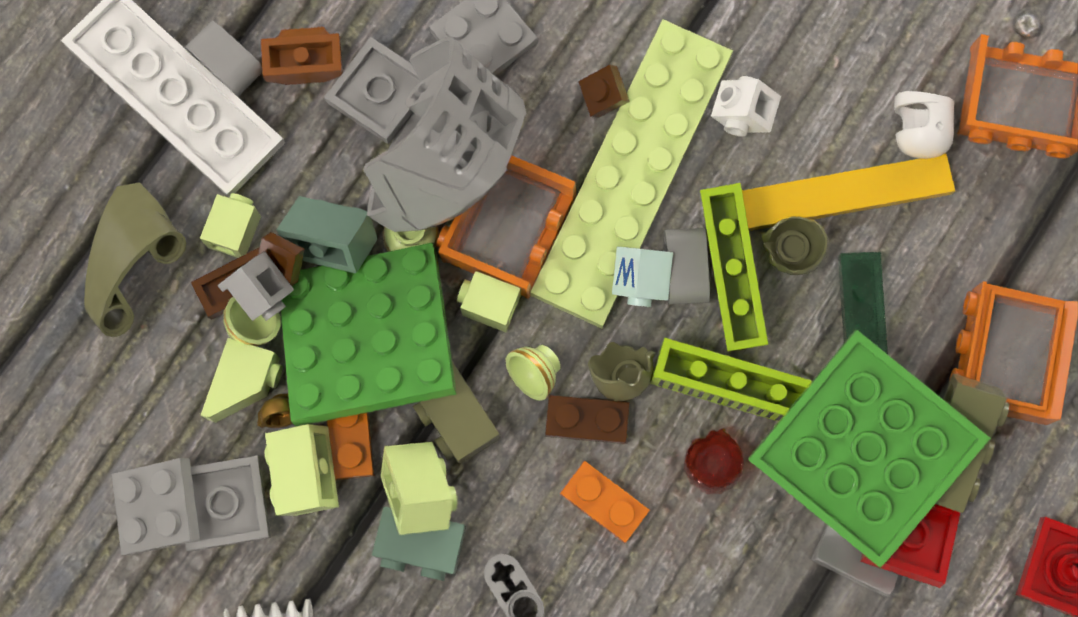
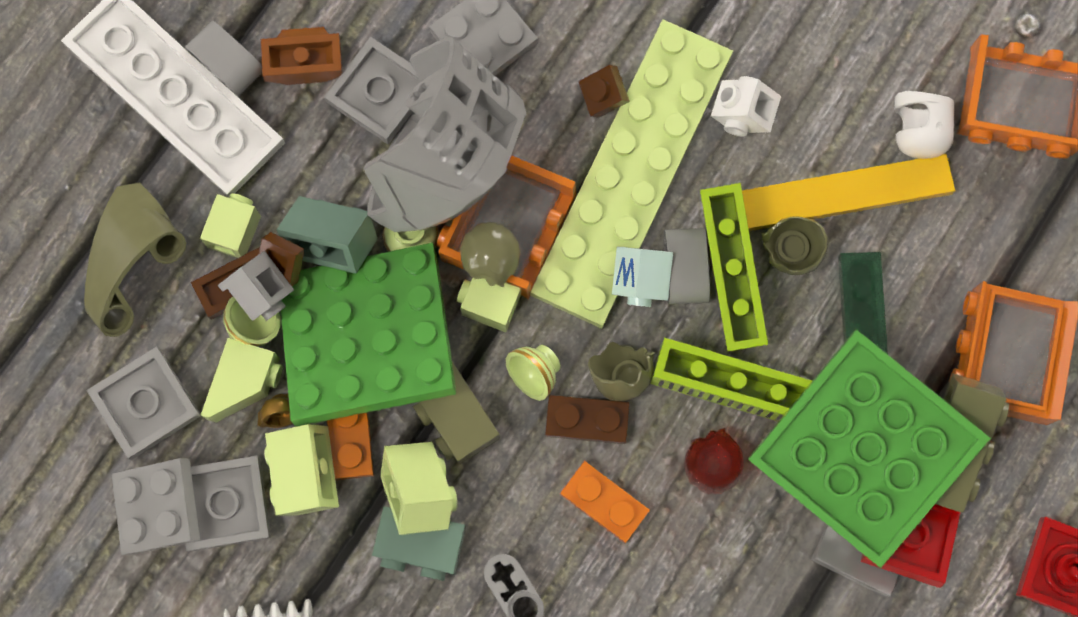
none -> light grey plate [86,346,201,460]
none -> olive hair [460,222,520,287]

